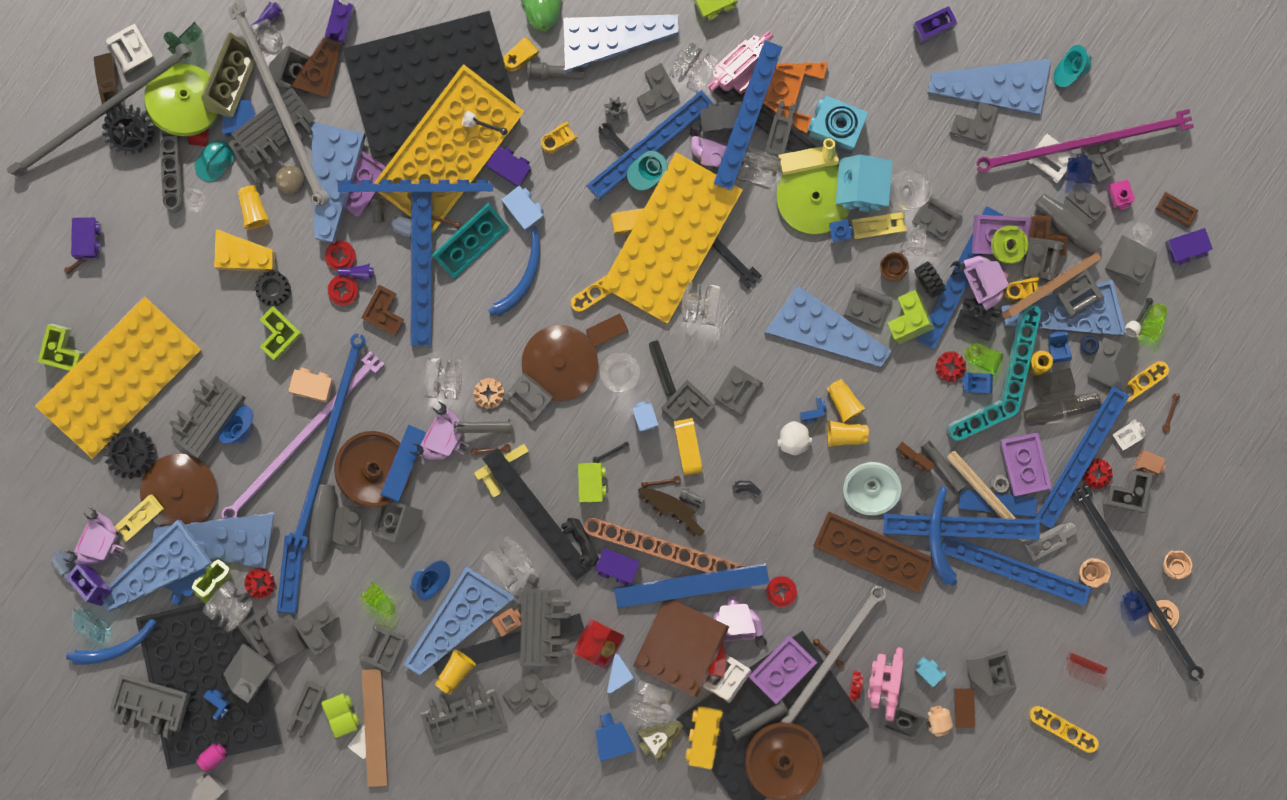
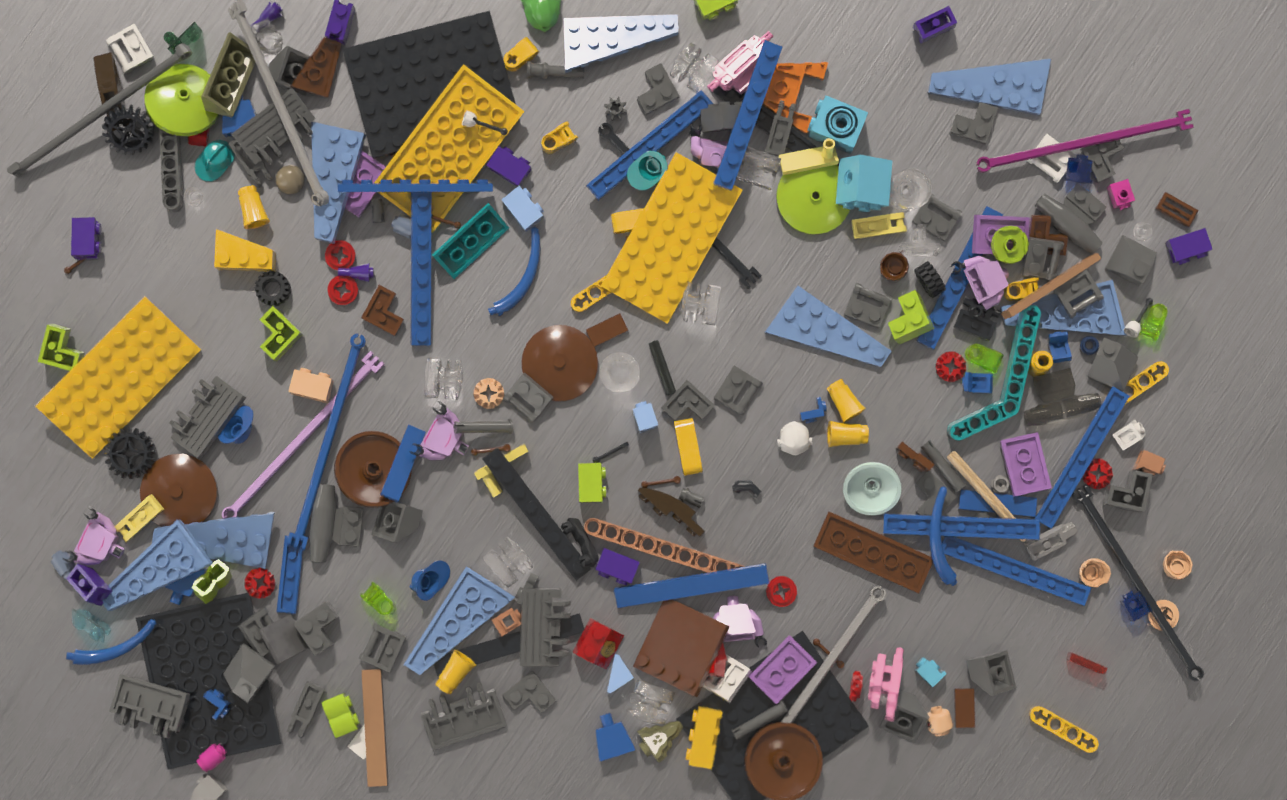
clear wheel [202,581,254,633] -> none
blue bracket [829,219,854,242] -> none
teal piece [1053,45,1092,87] -> none
reddish brown hinge [1162,393,1180,431] -> none

